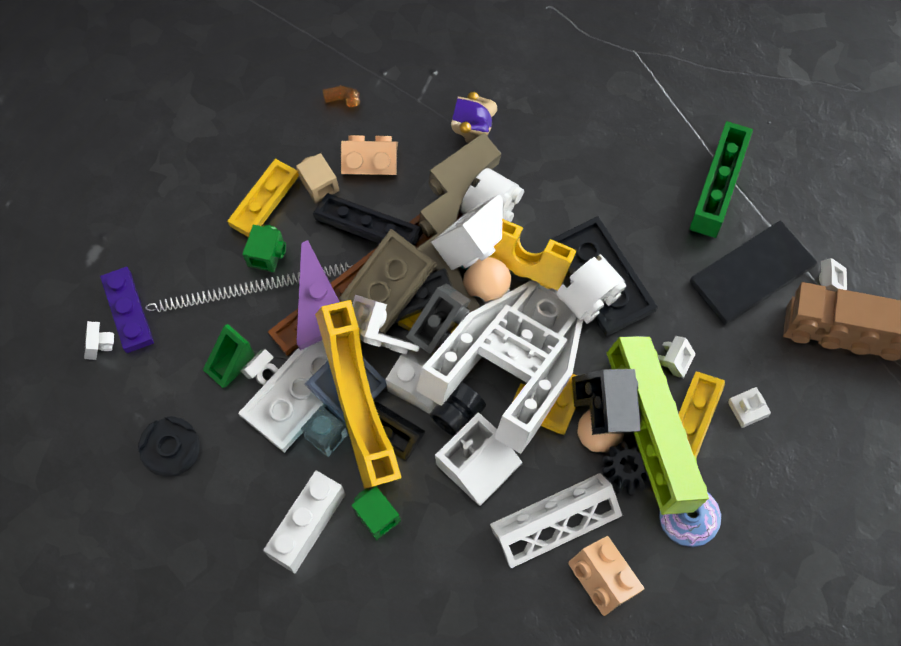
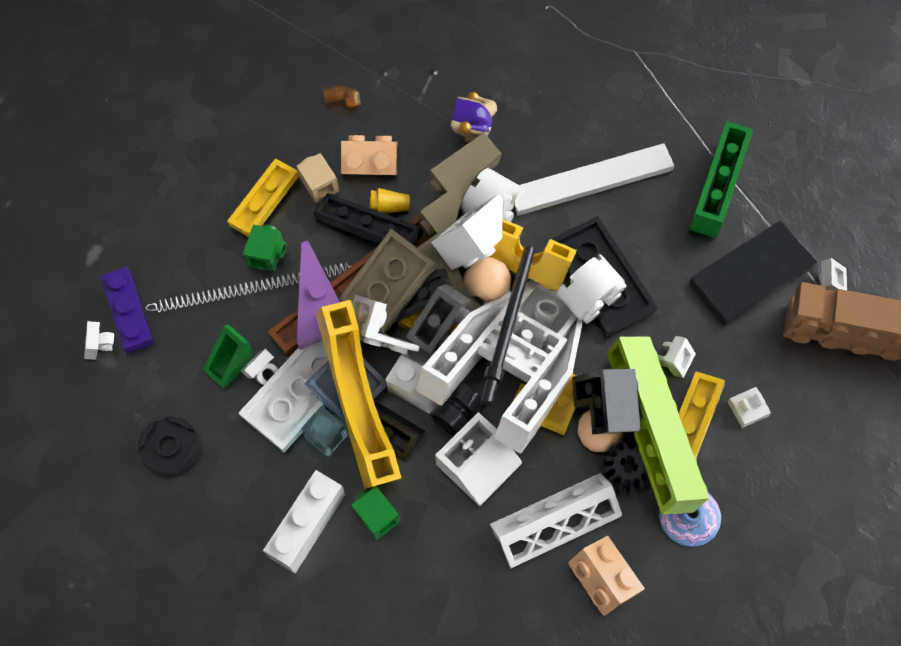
none -> yellow cone [369,188,410,214]
none -> black bar [480,246,535,406]
none -> white tile [514,143,674,216]

